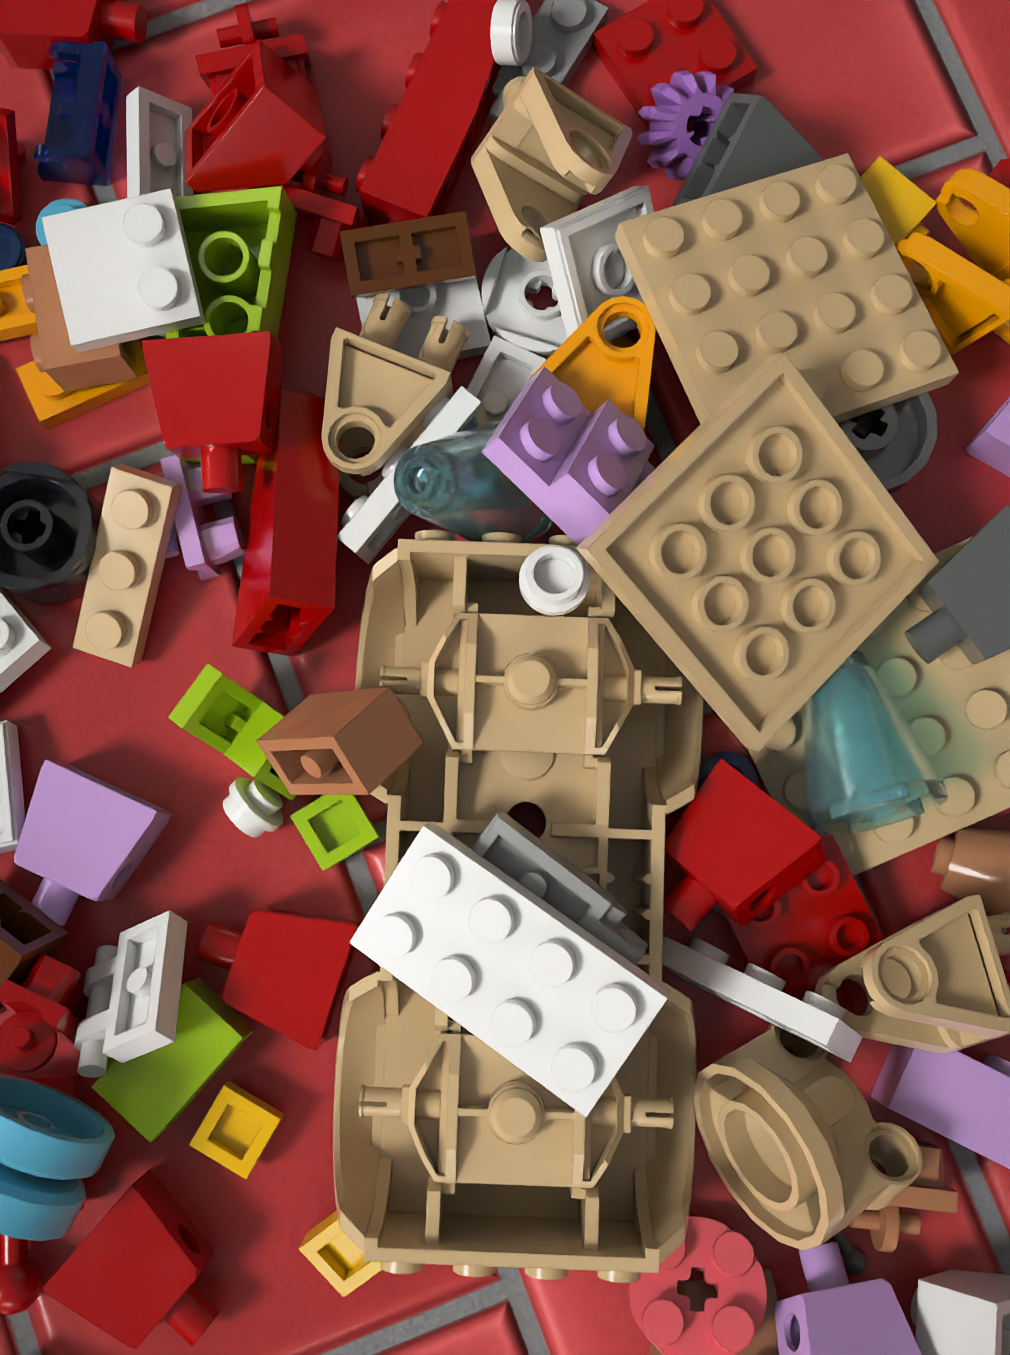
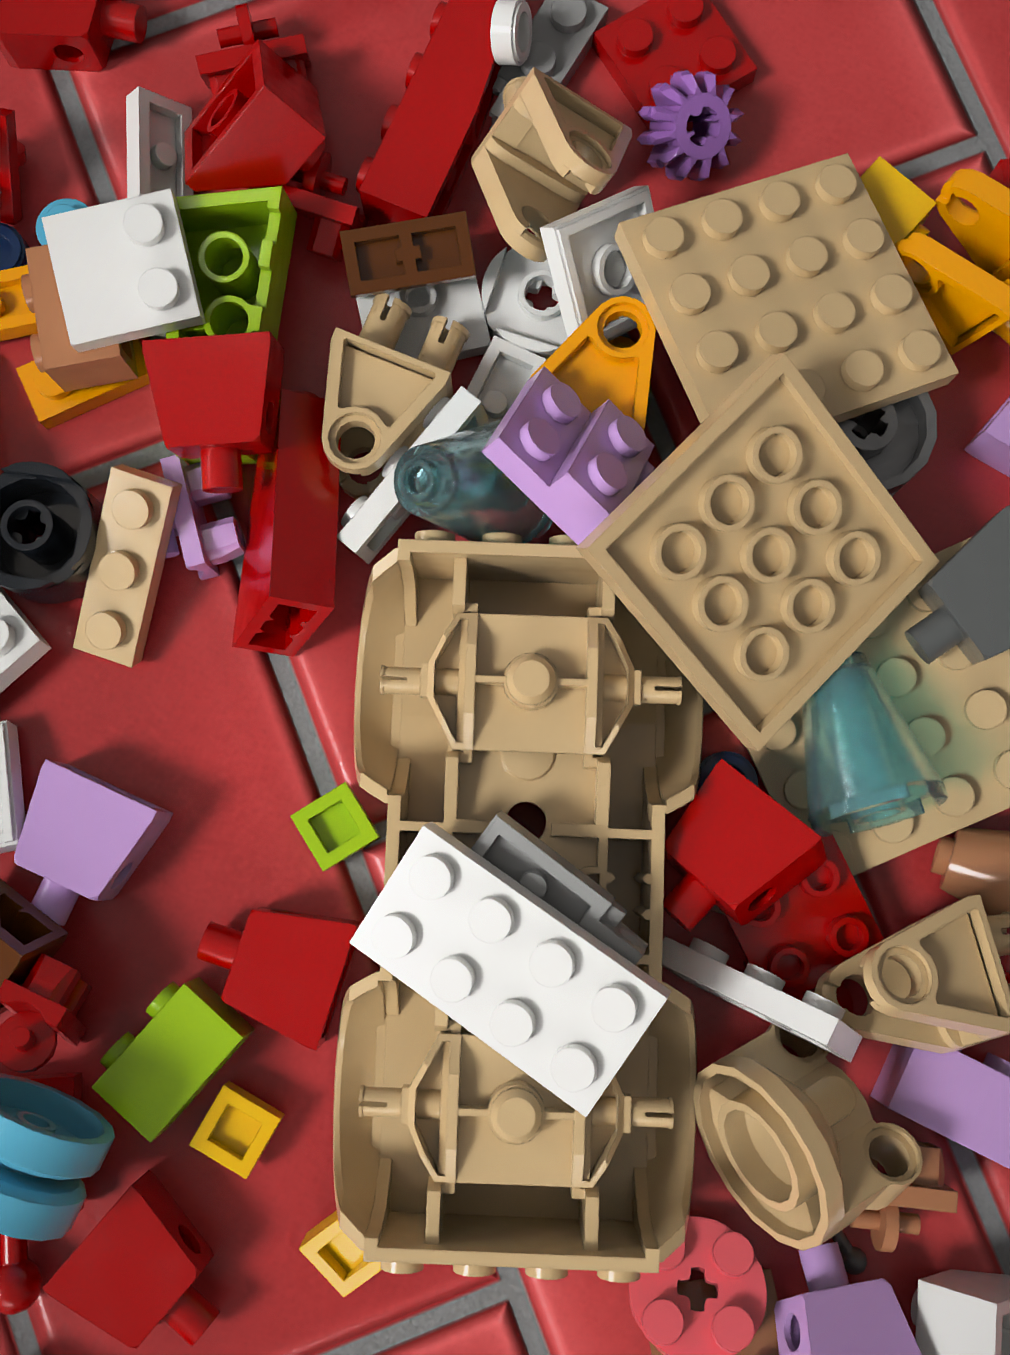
clear blue hinge [33,41,123,186] -> none
white plate [74,910,188,1078] -> none
lime brick [168,663,296,801] -> none
white plate [223,777,283,838] -> none
nougat brick [256,686,423,795] -> none
white plate [519,545,590,616] -> none
dark grey torso [672,93,823,206] -> none

